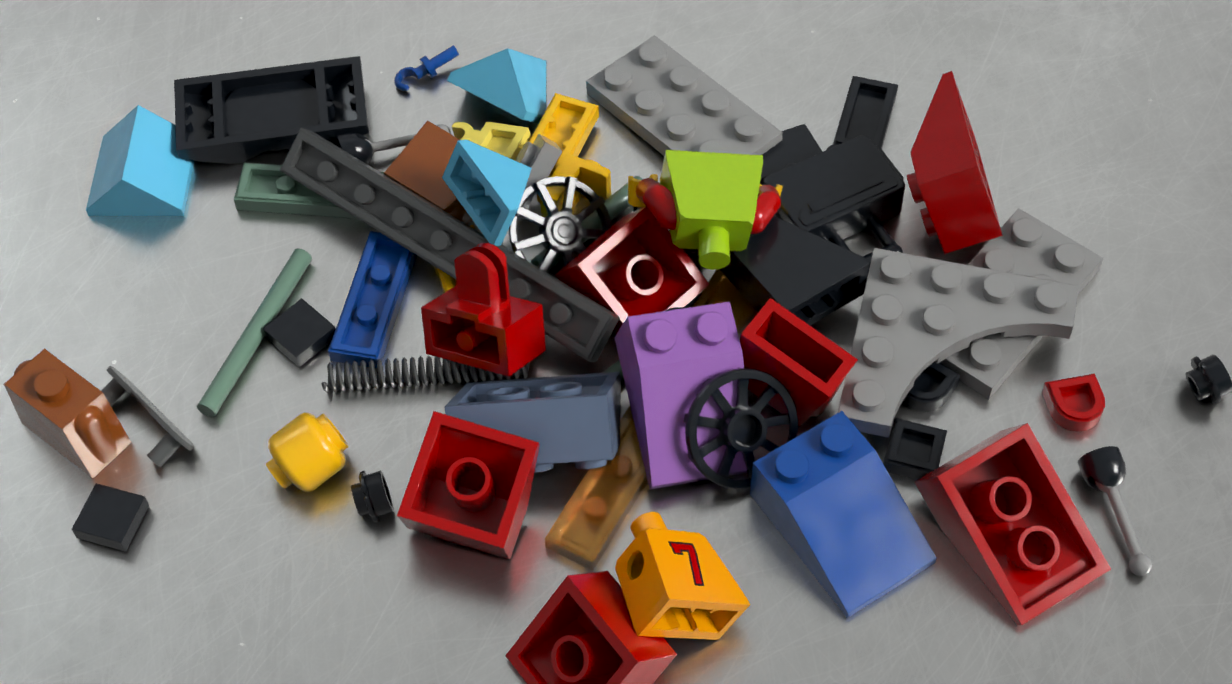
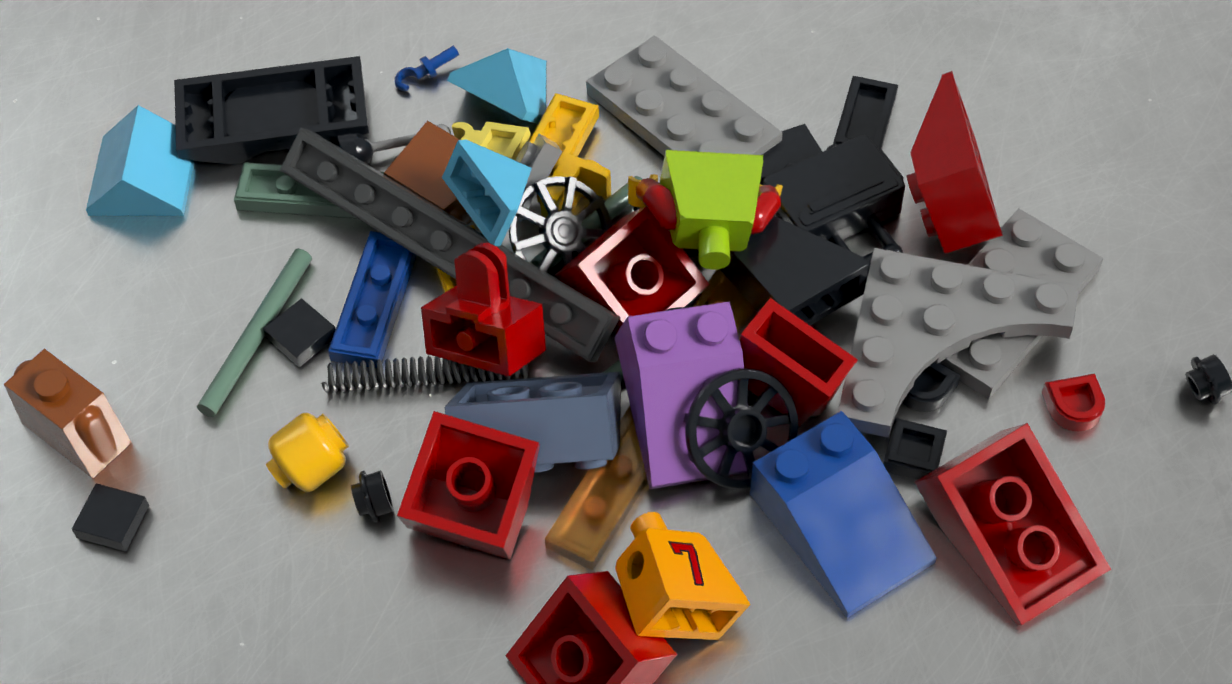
dark grey piece [101,366,195,467] -> none
hinge [1077,446,1152,576] -> none

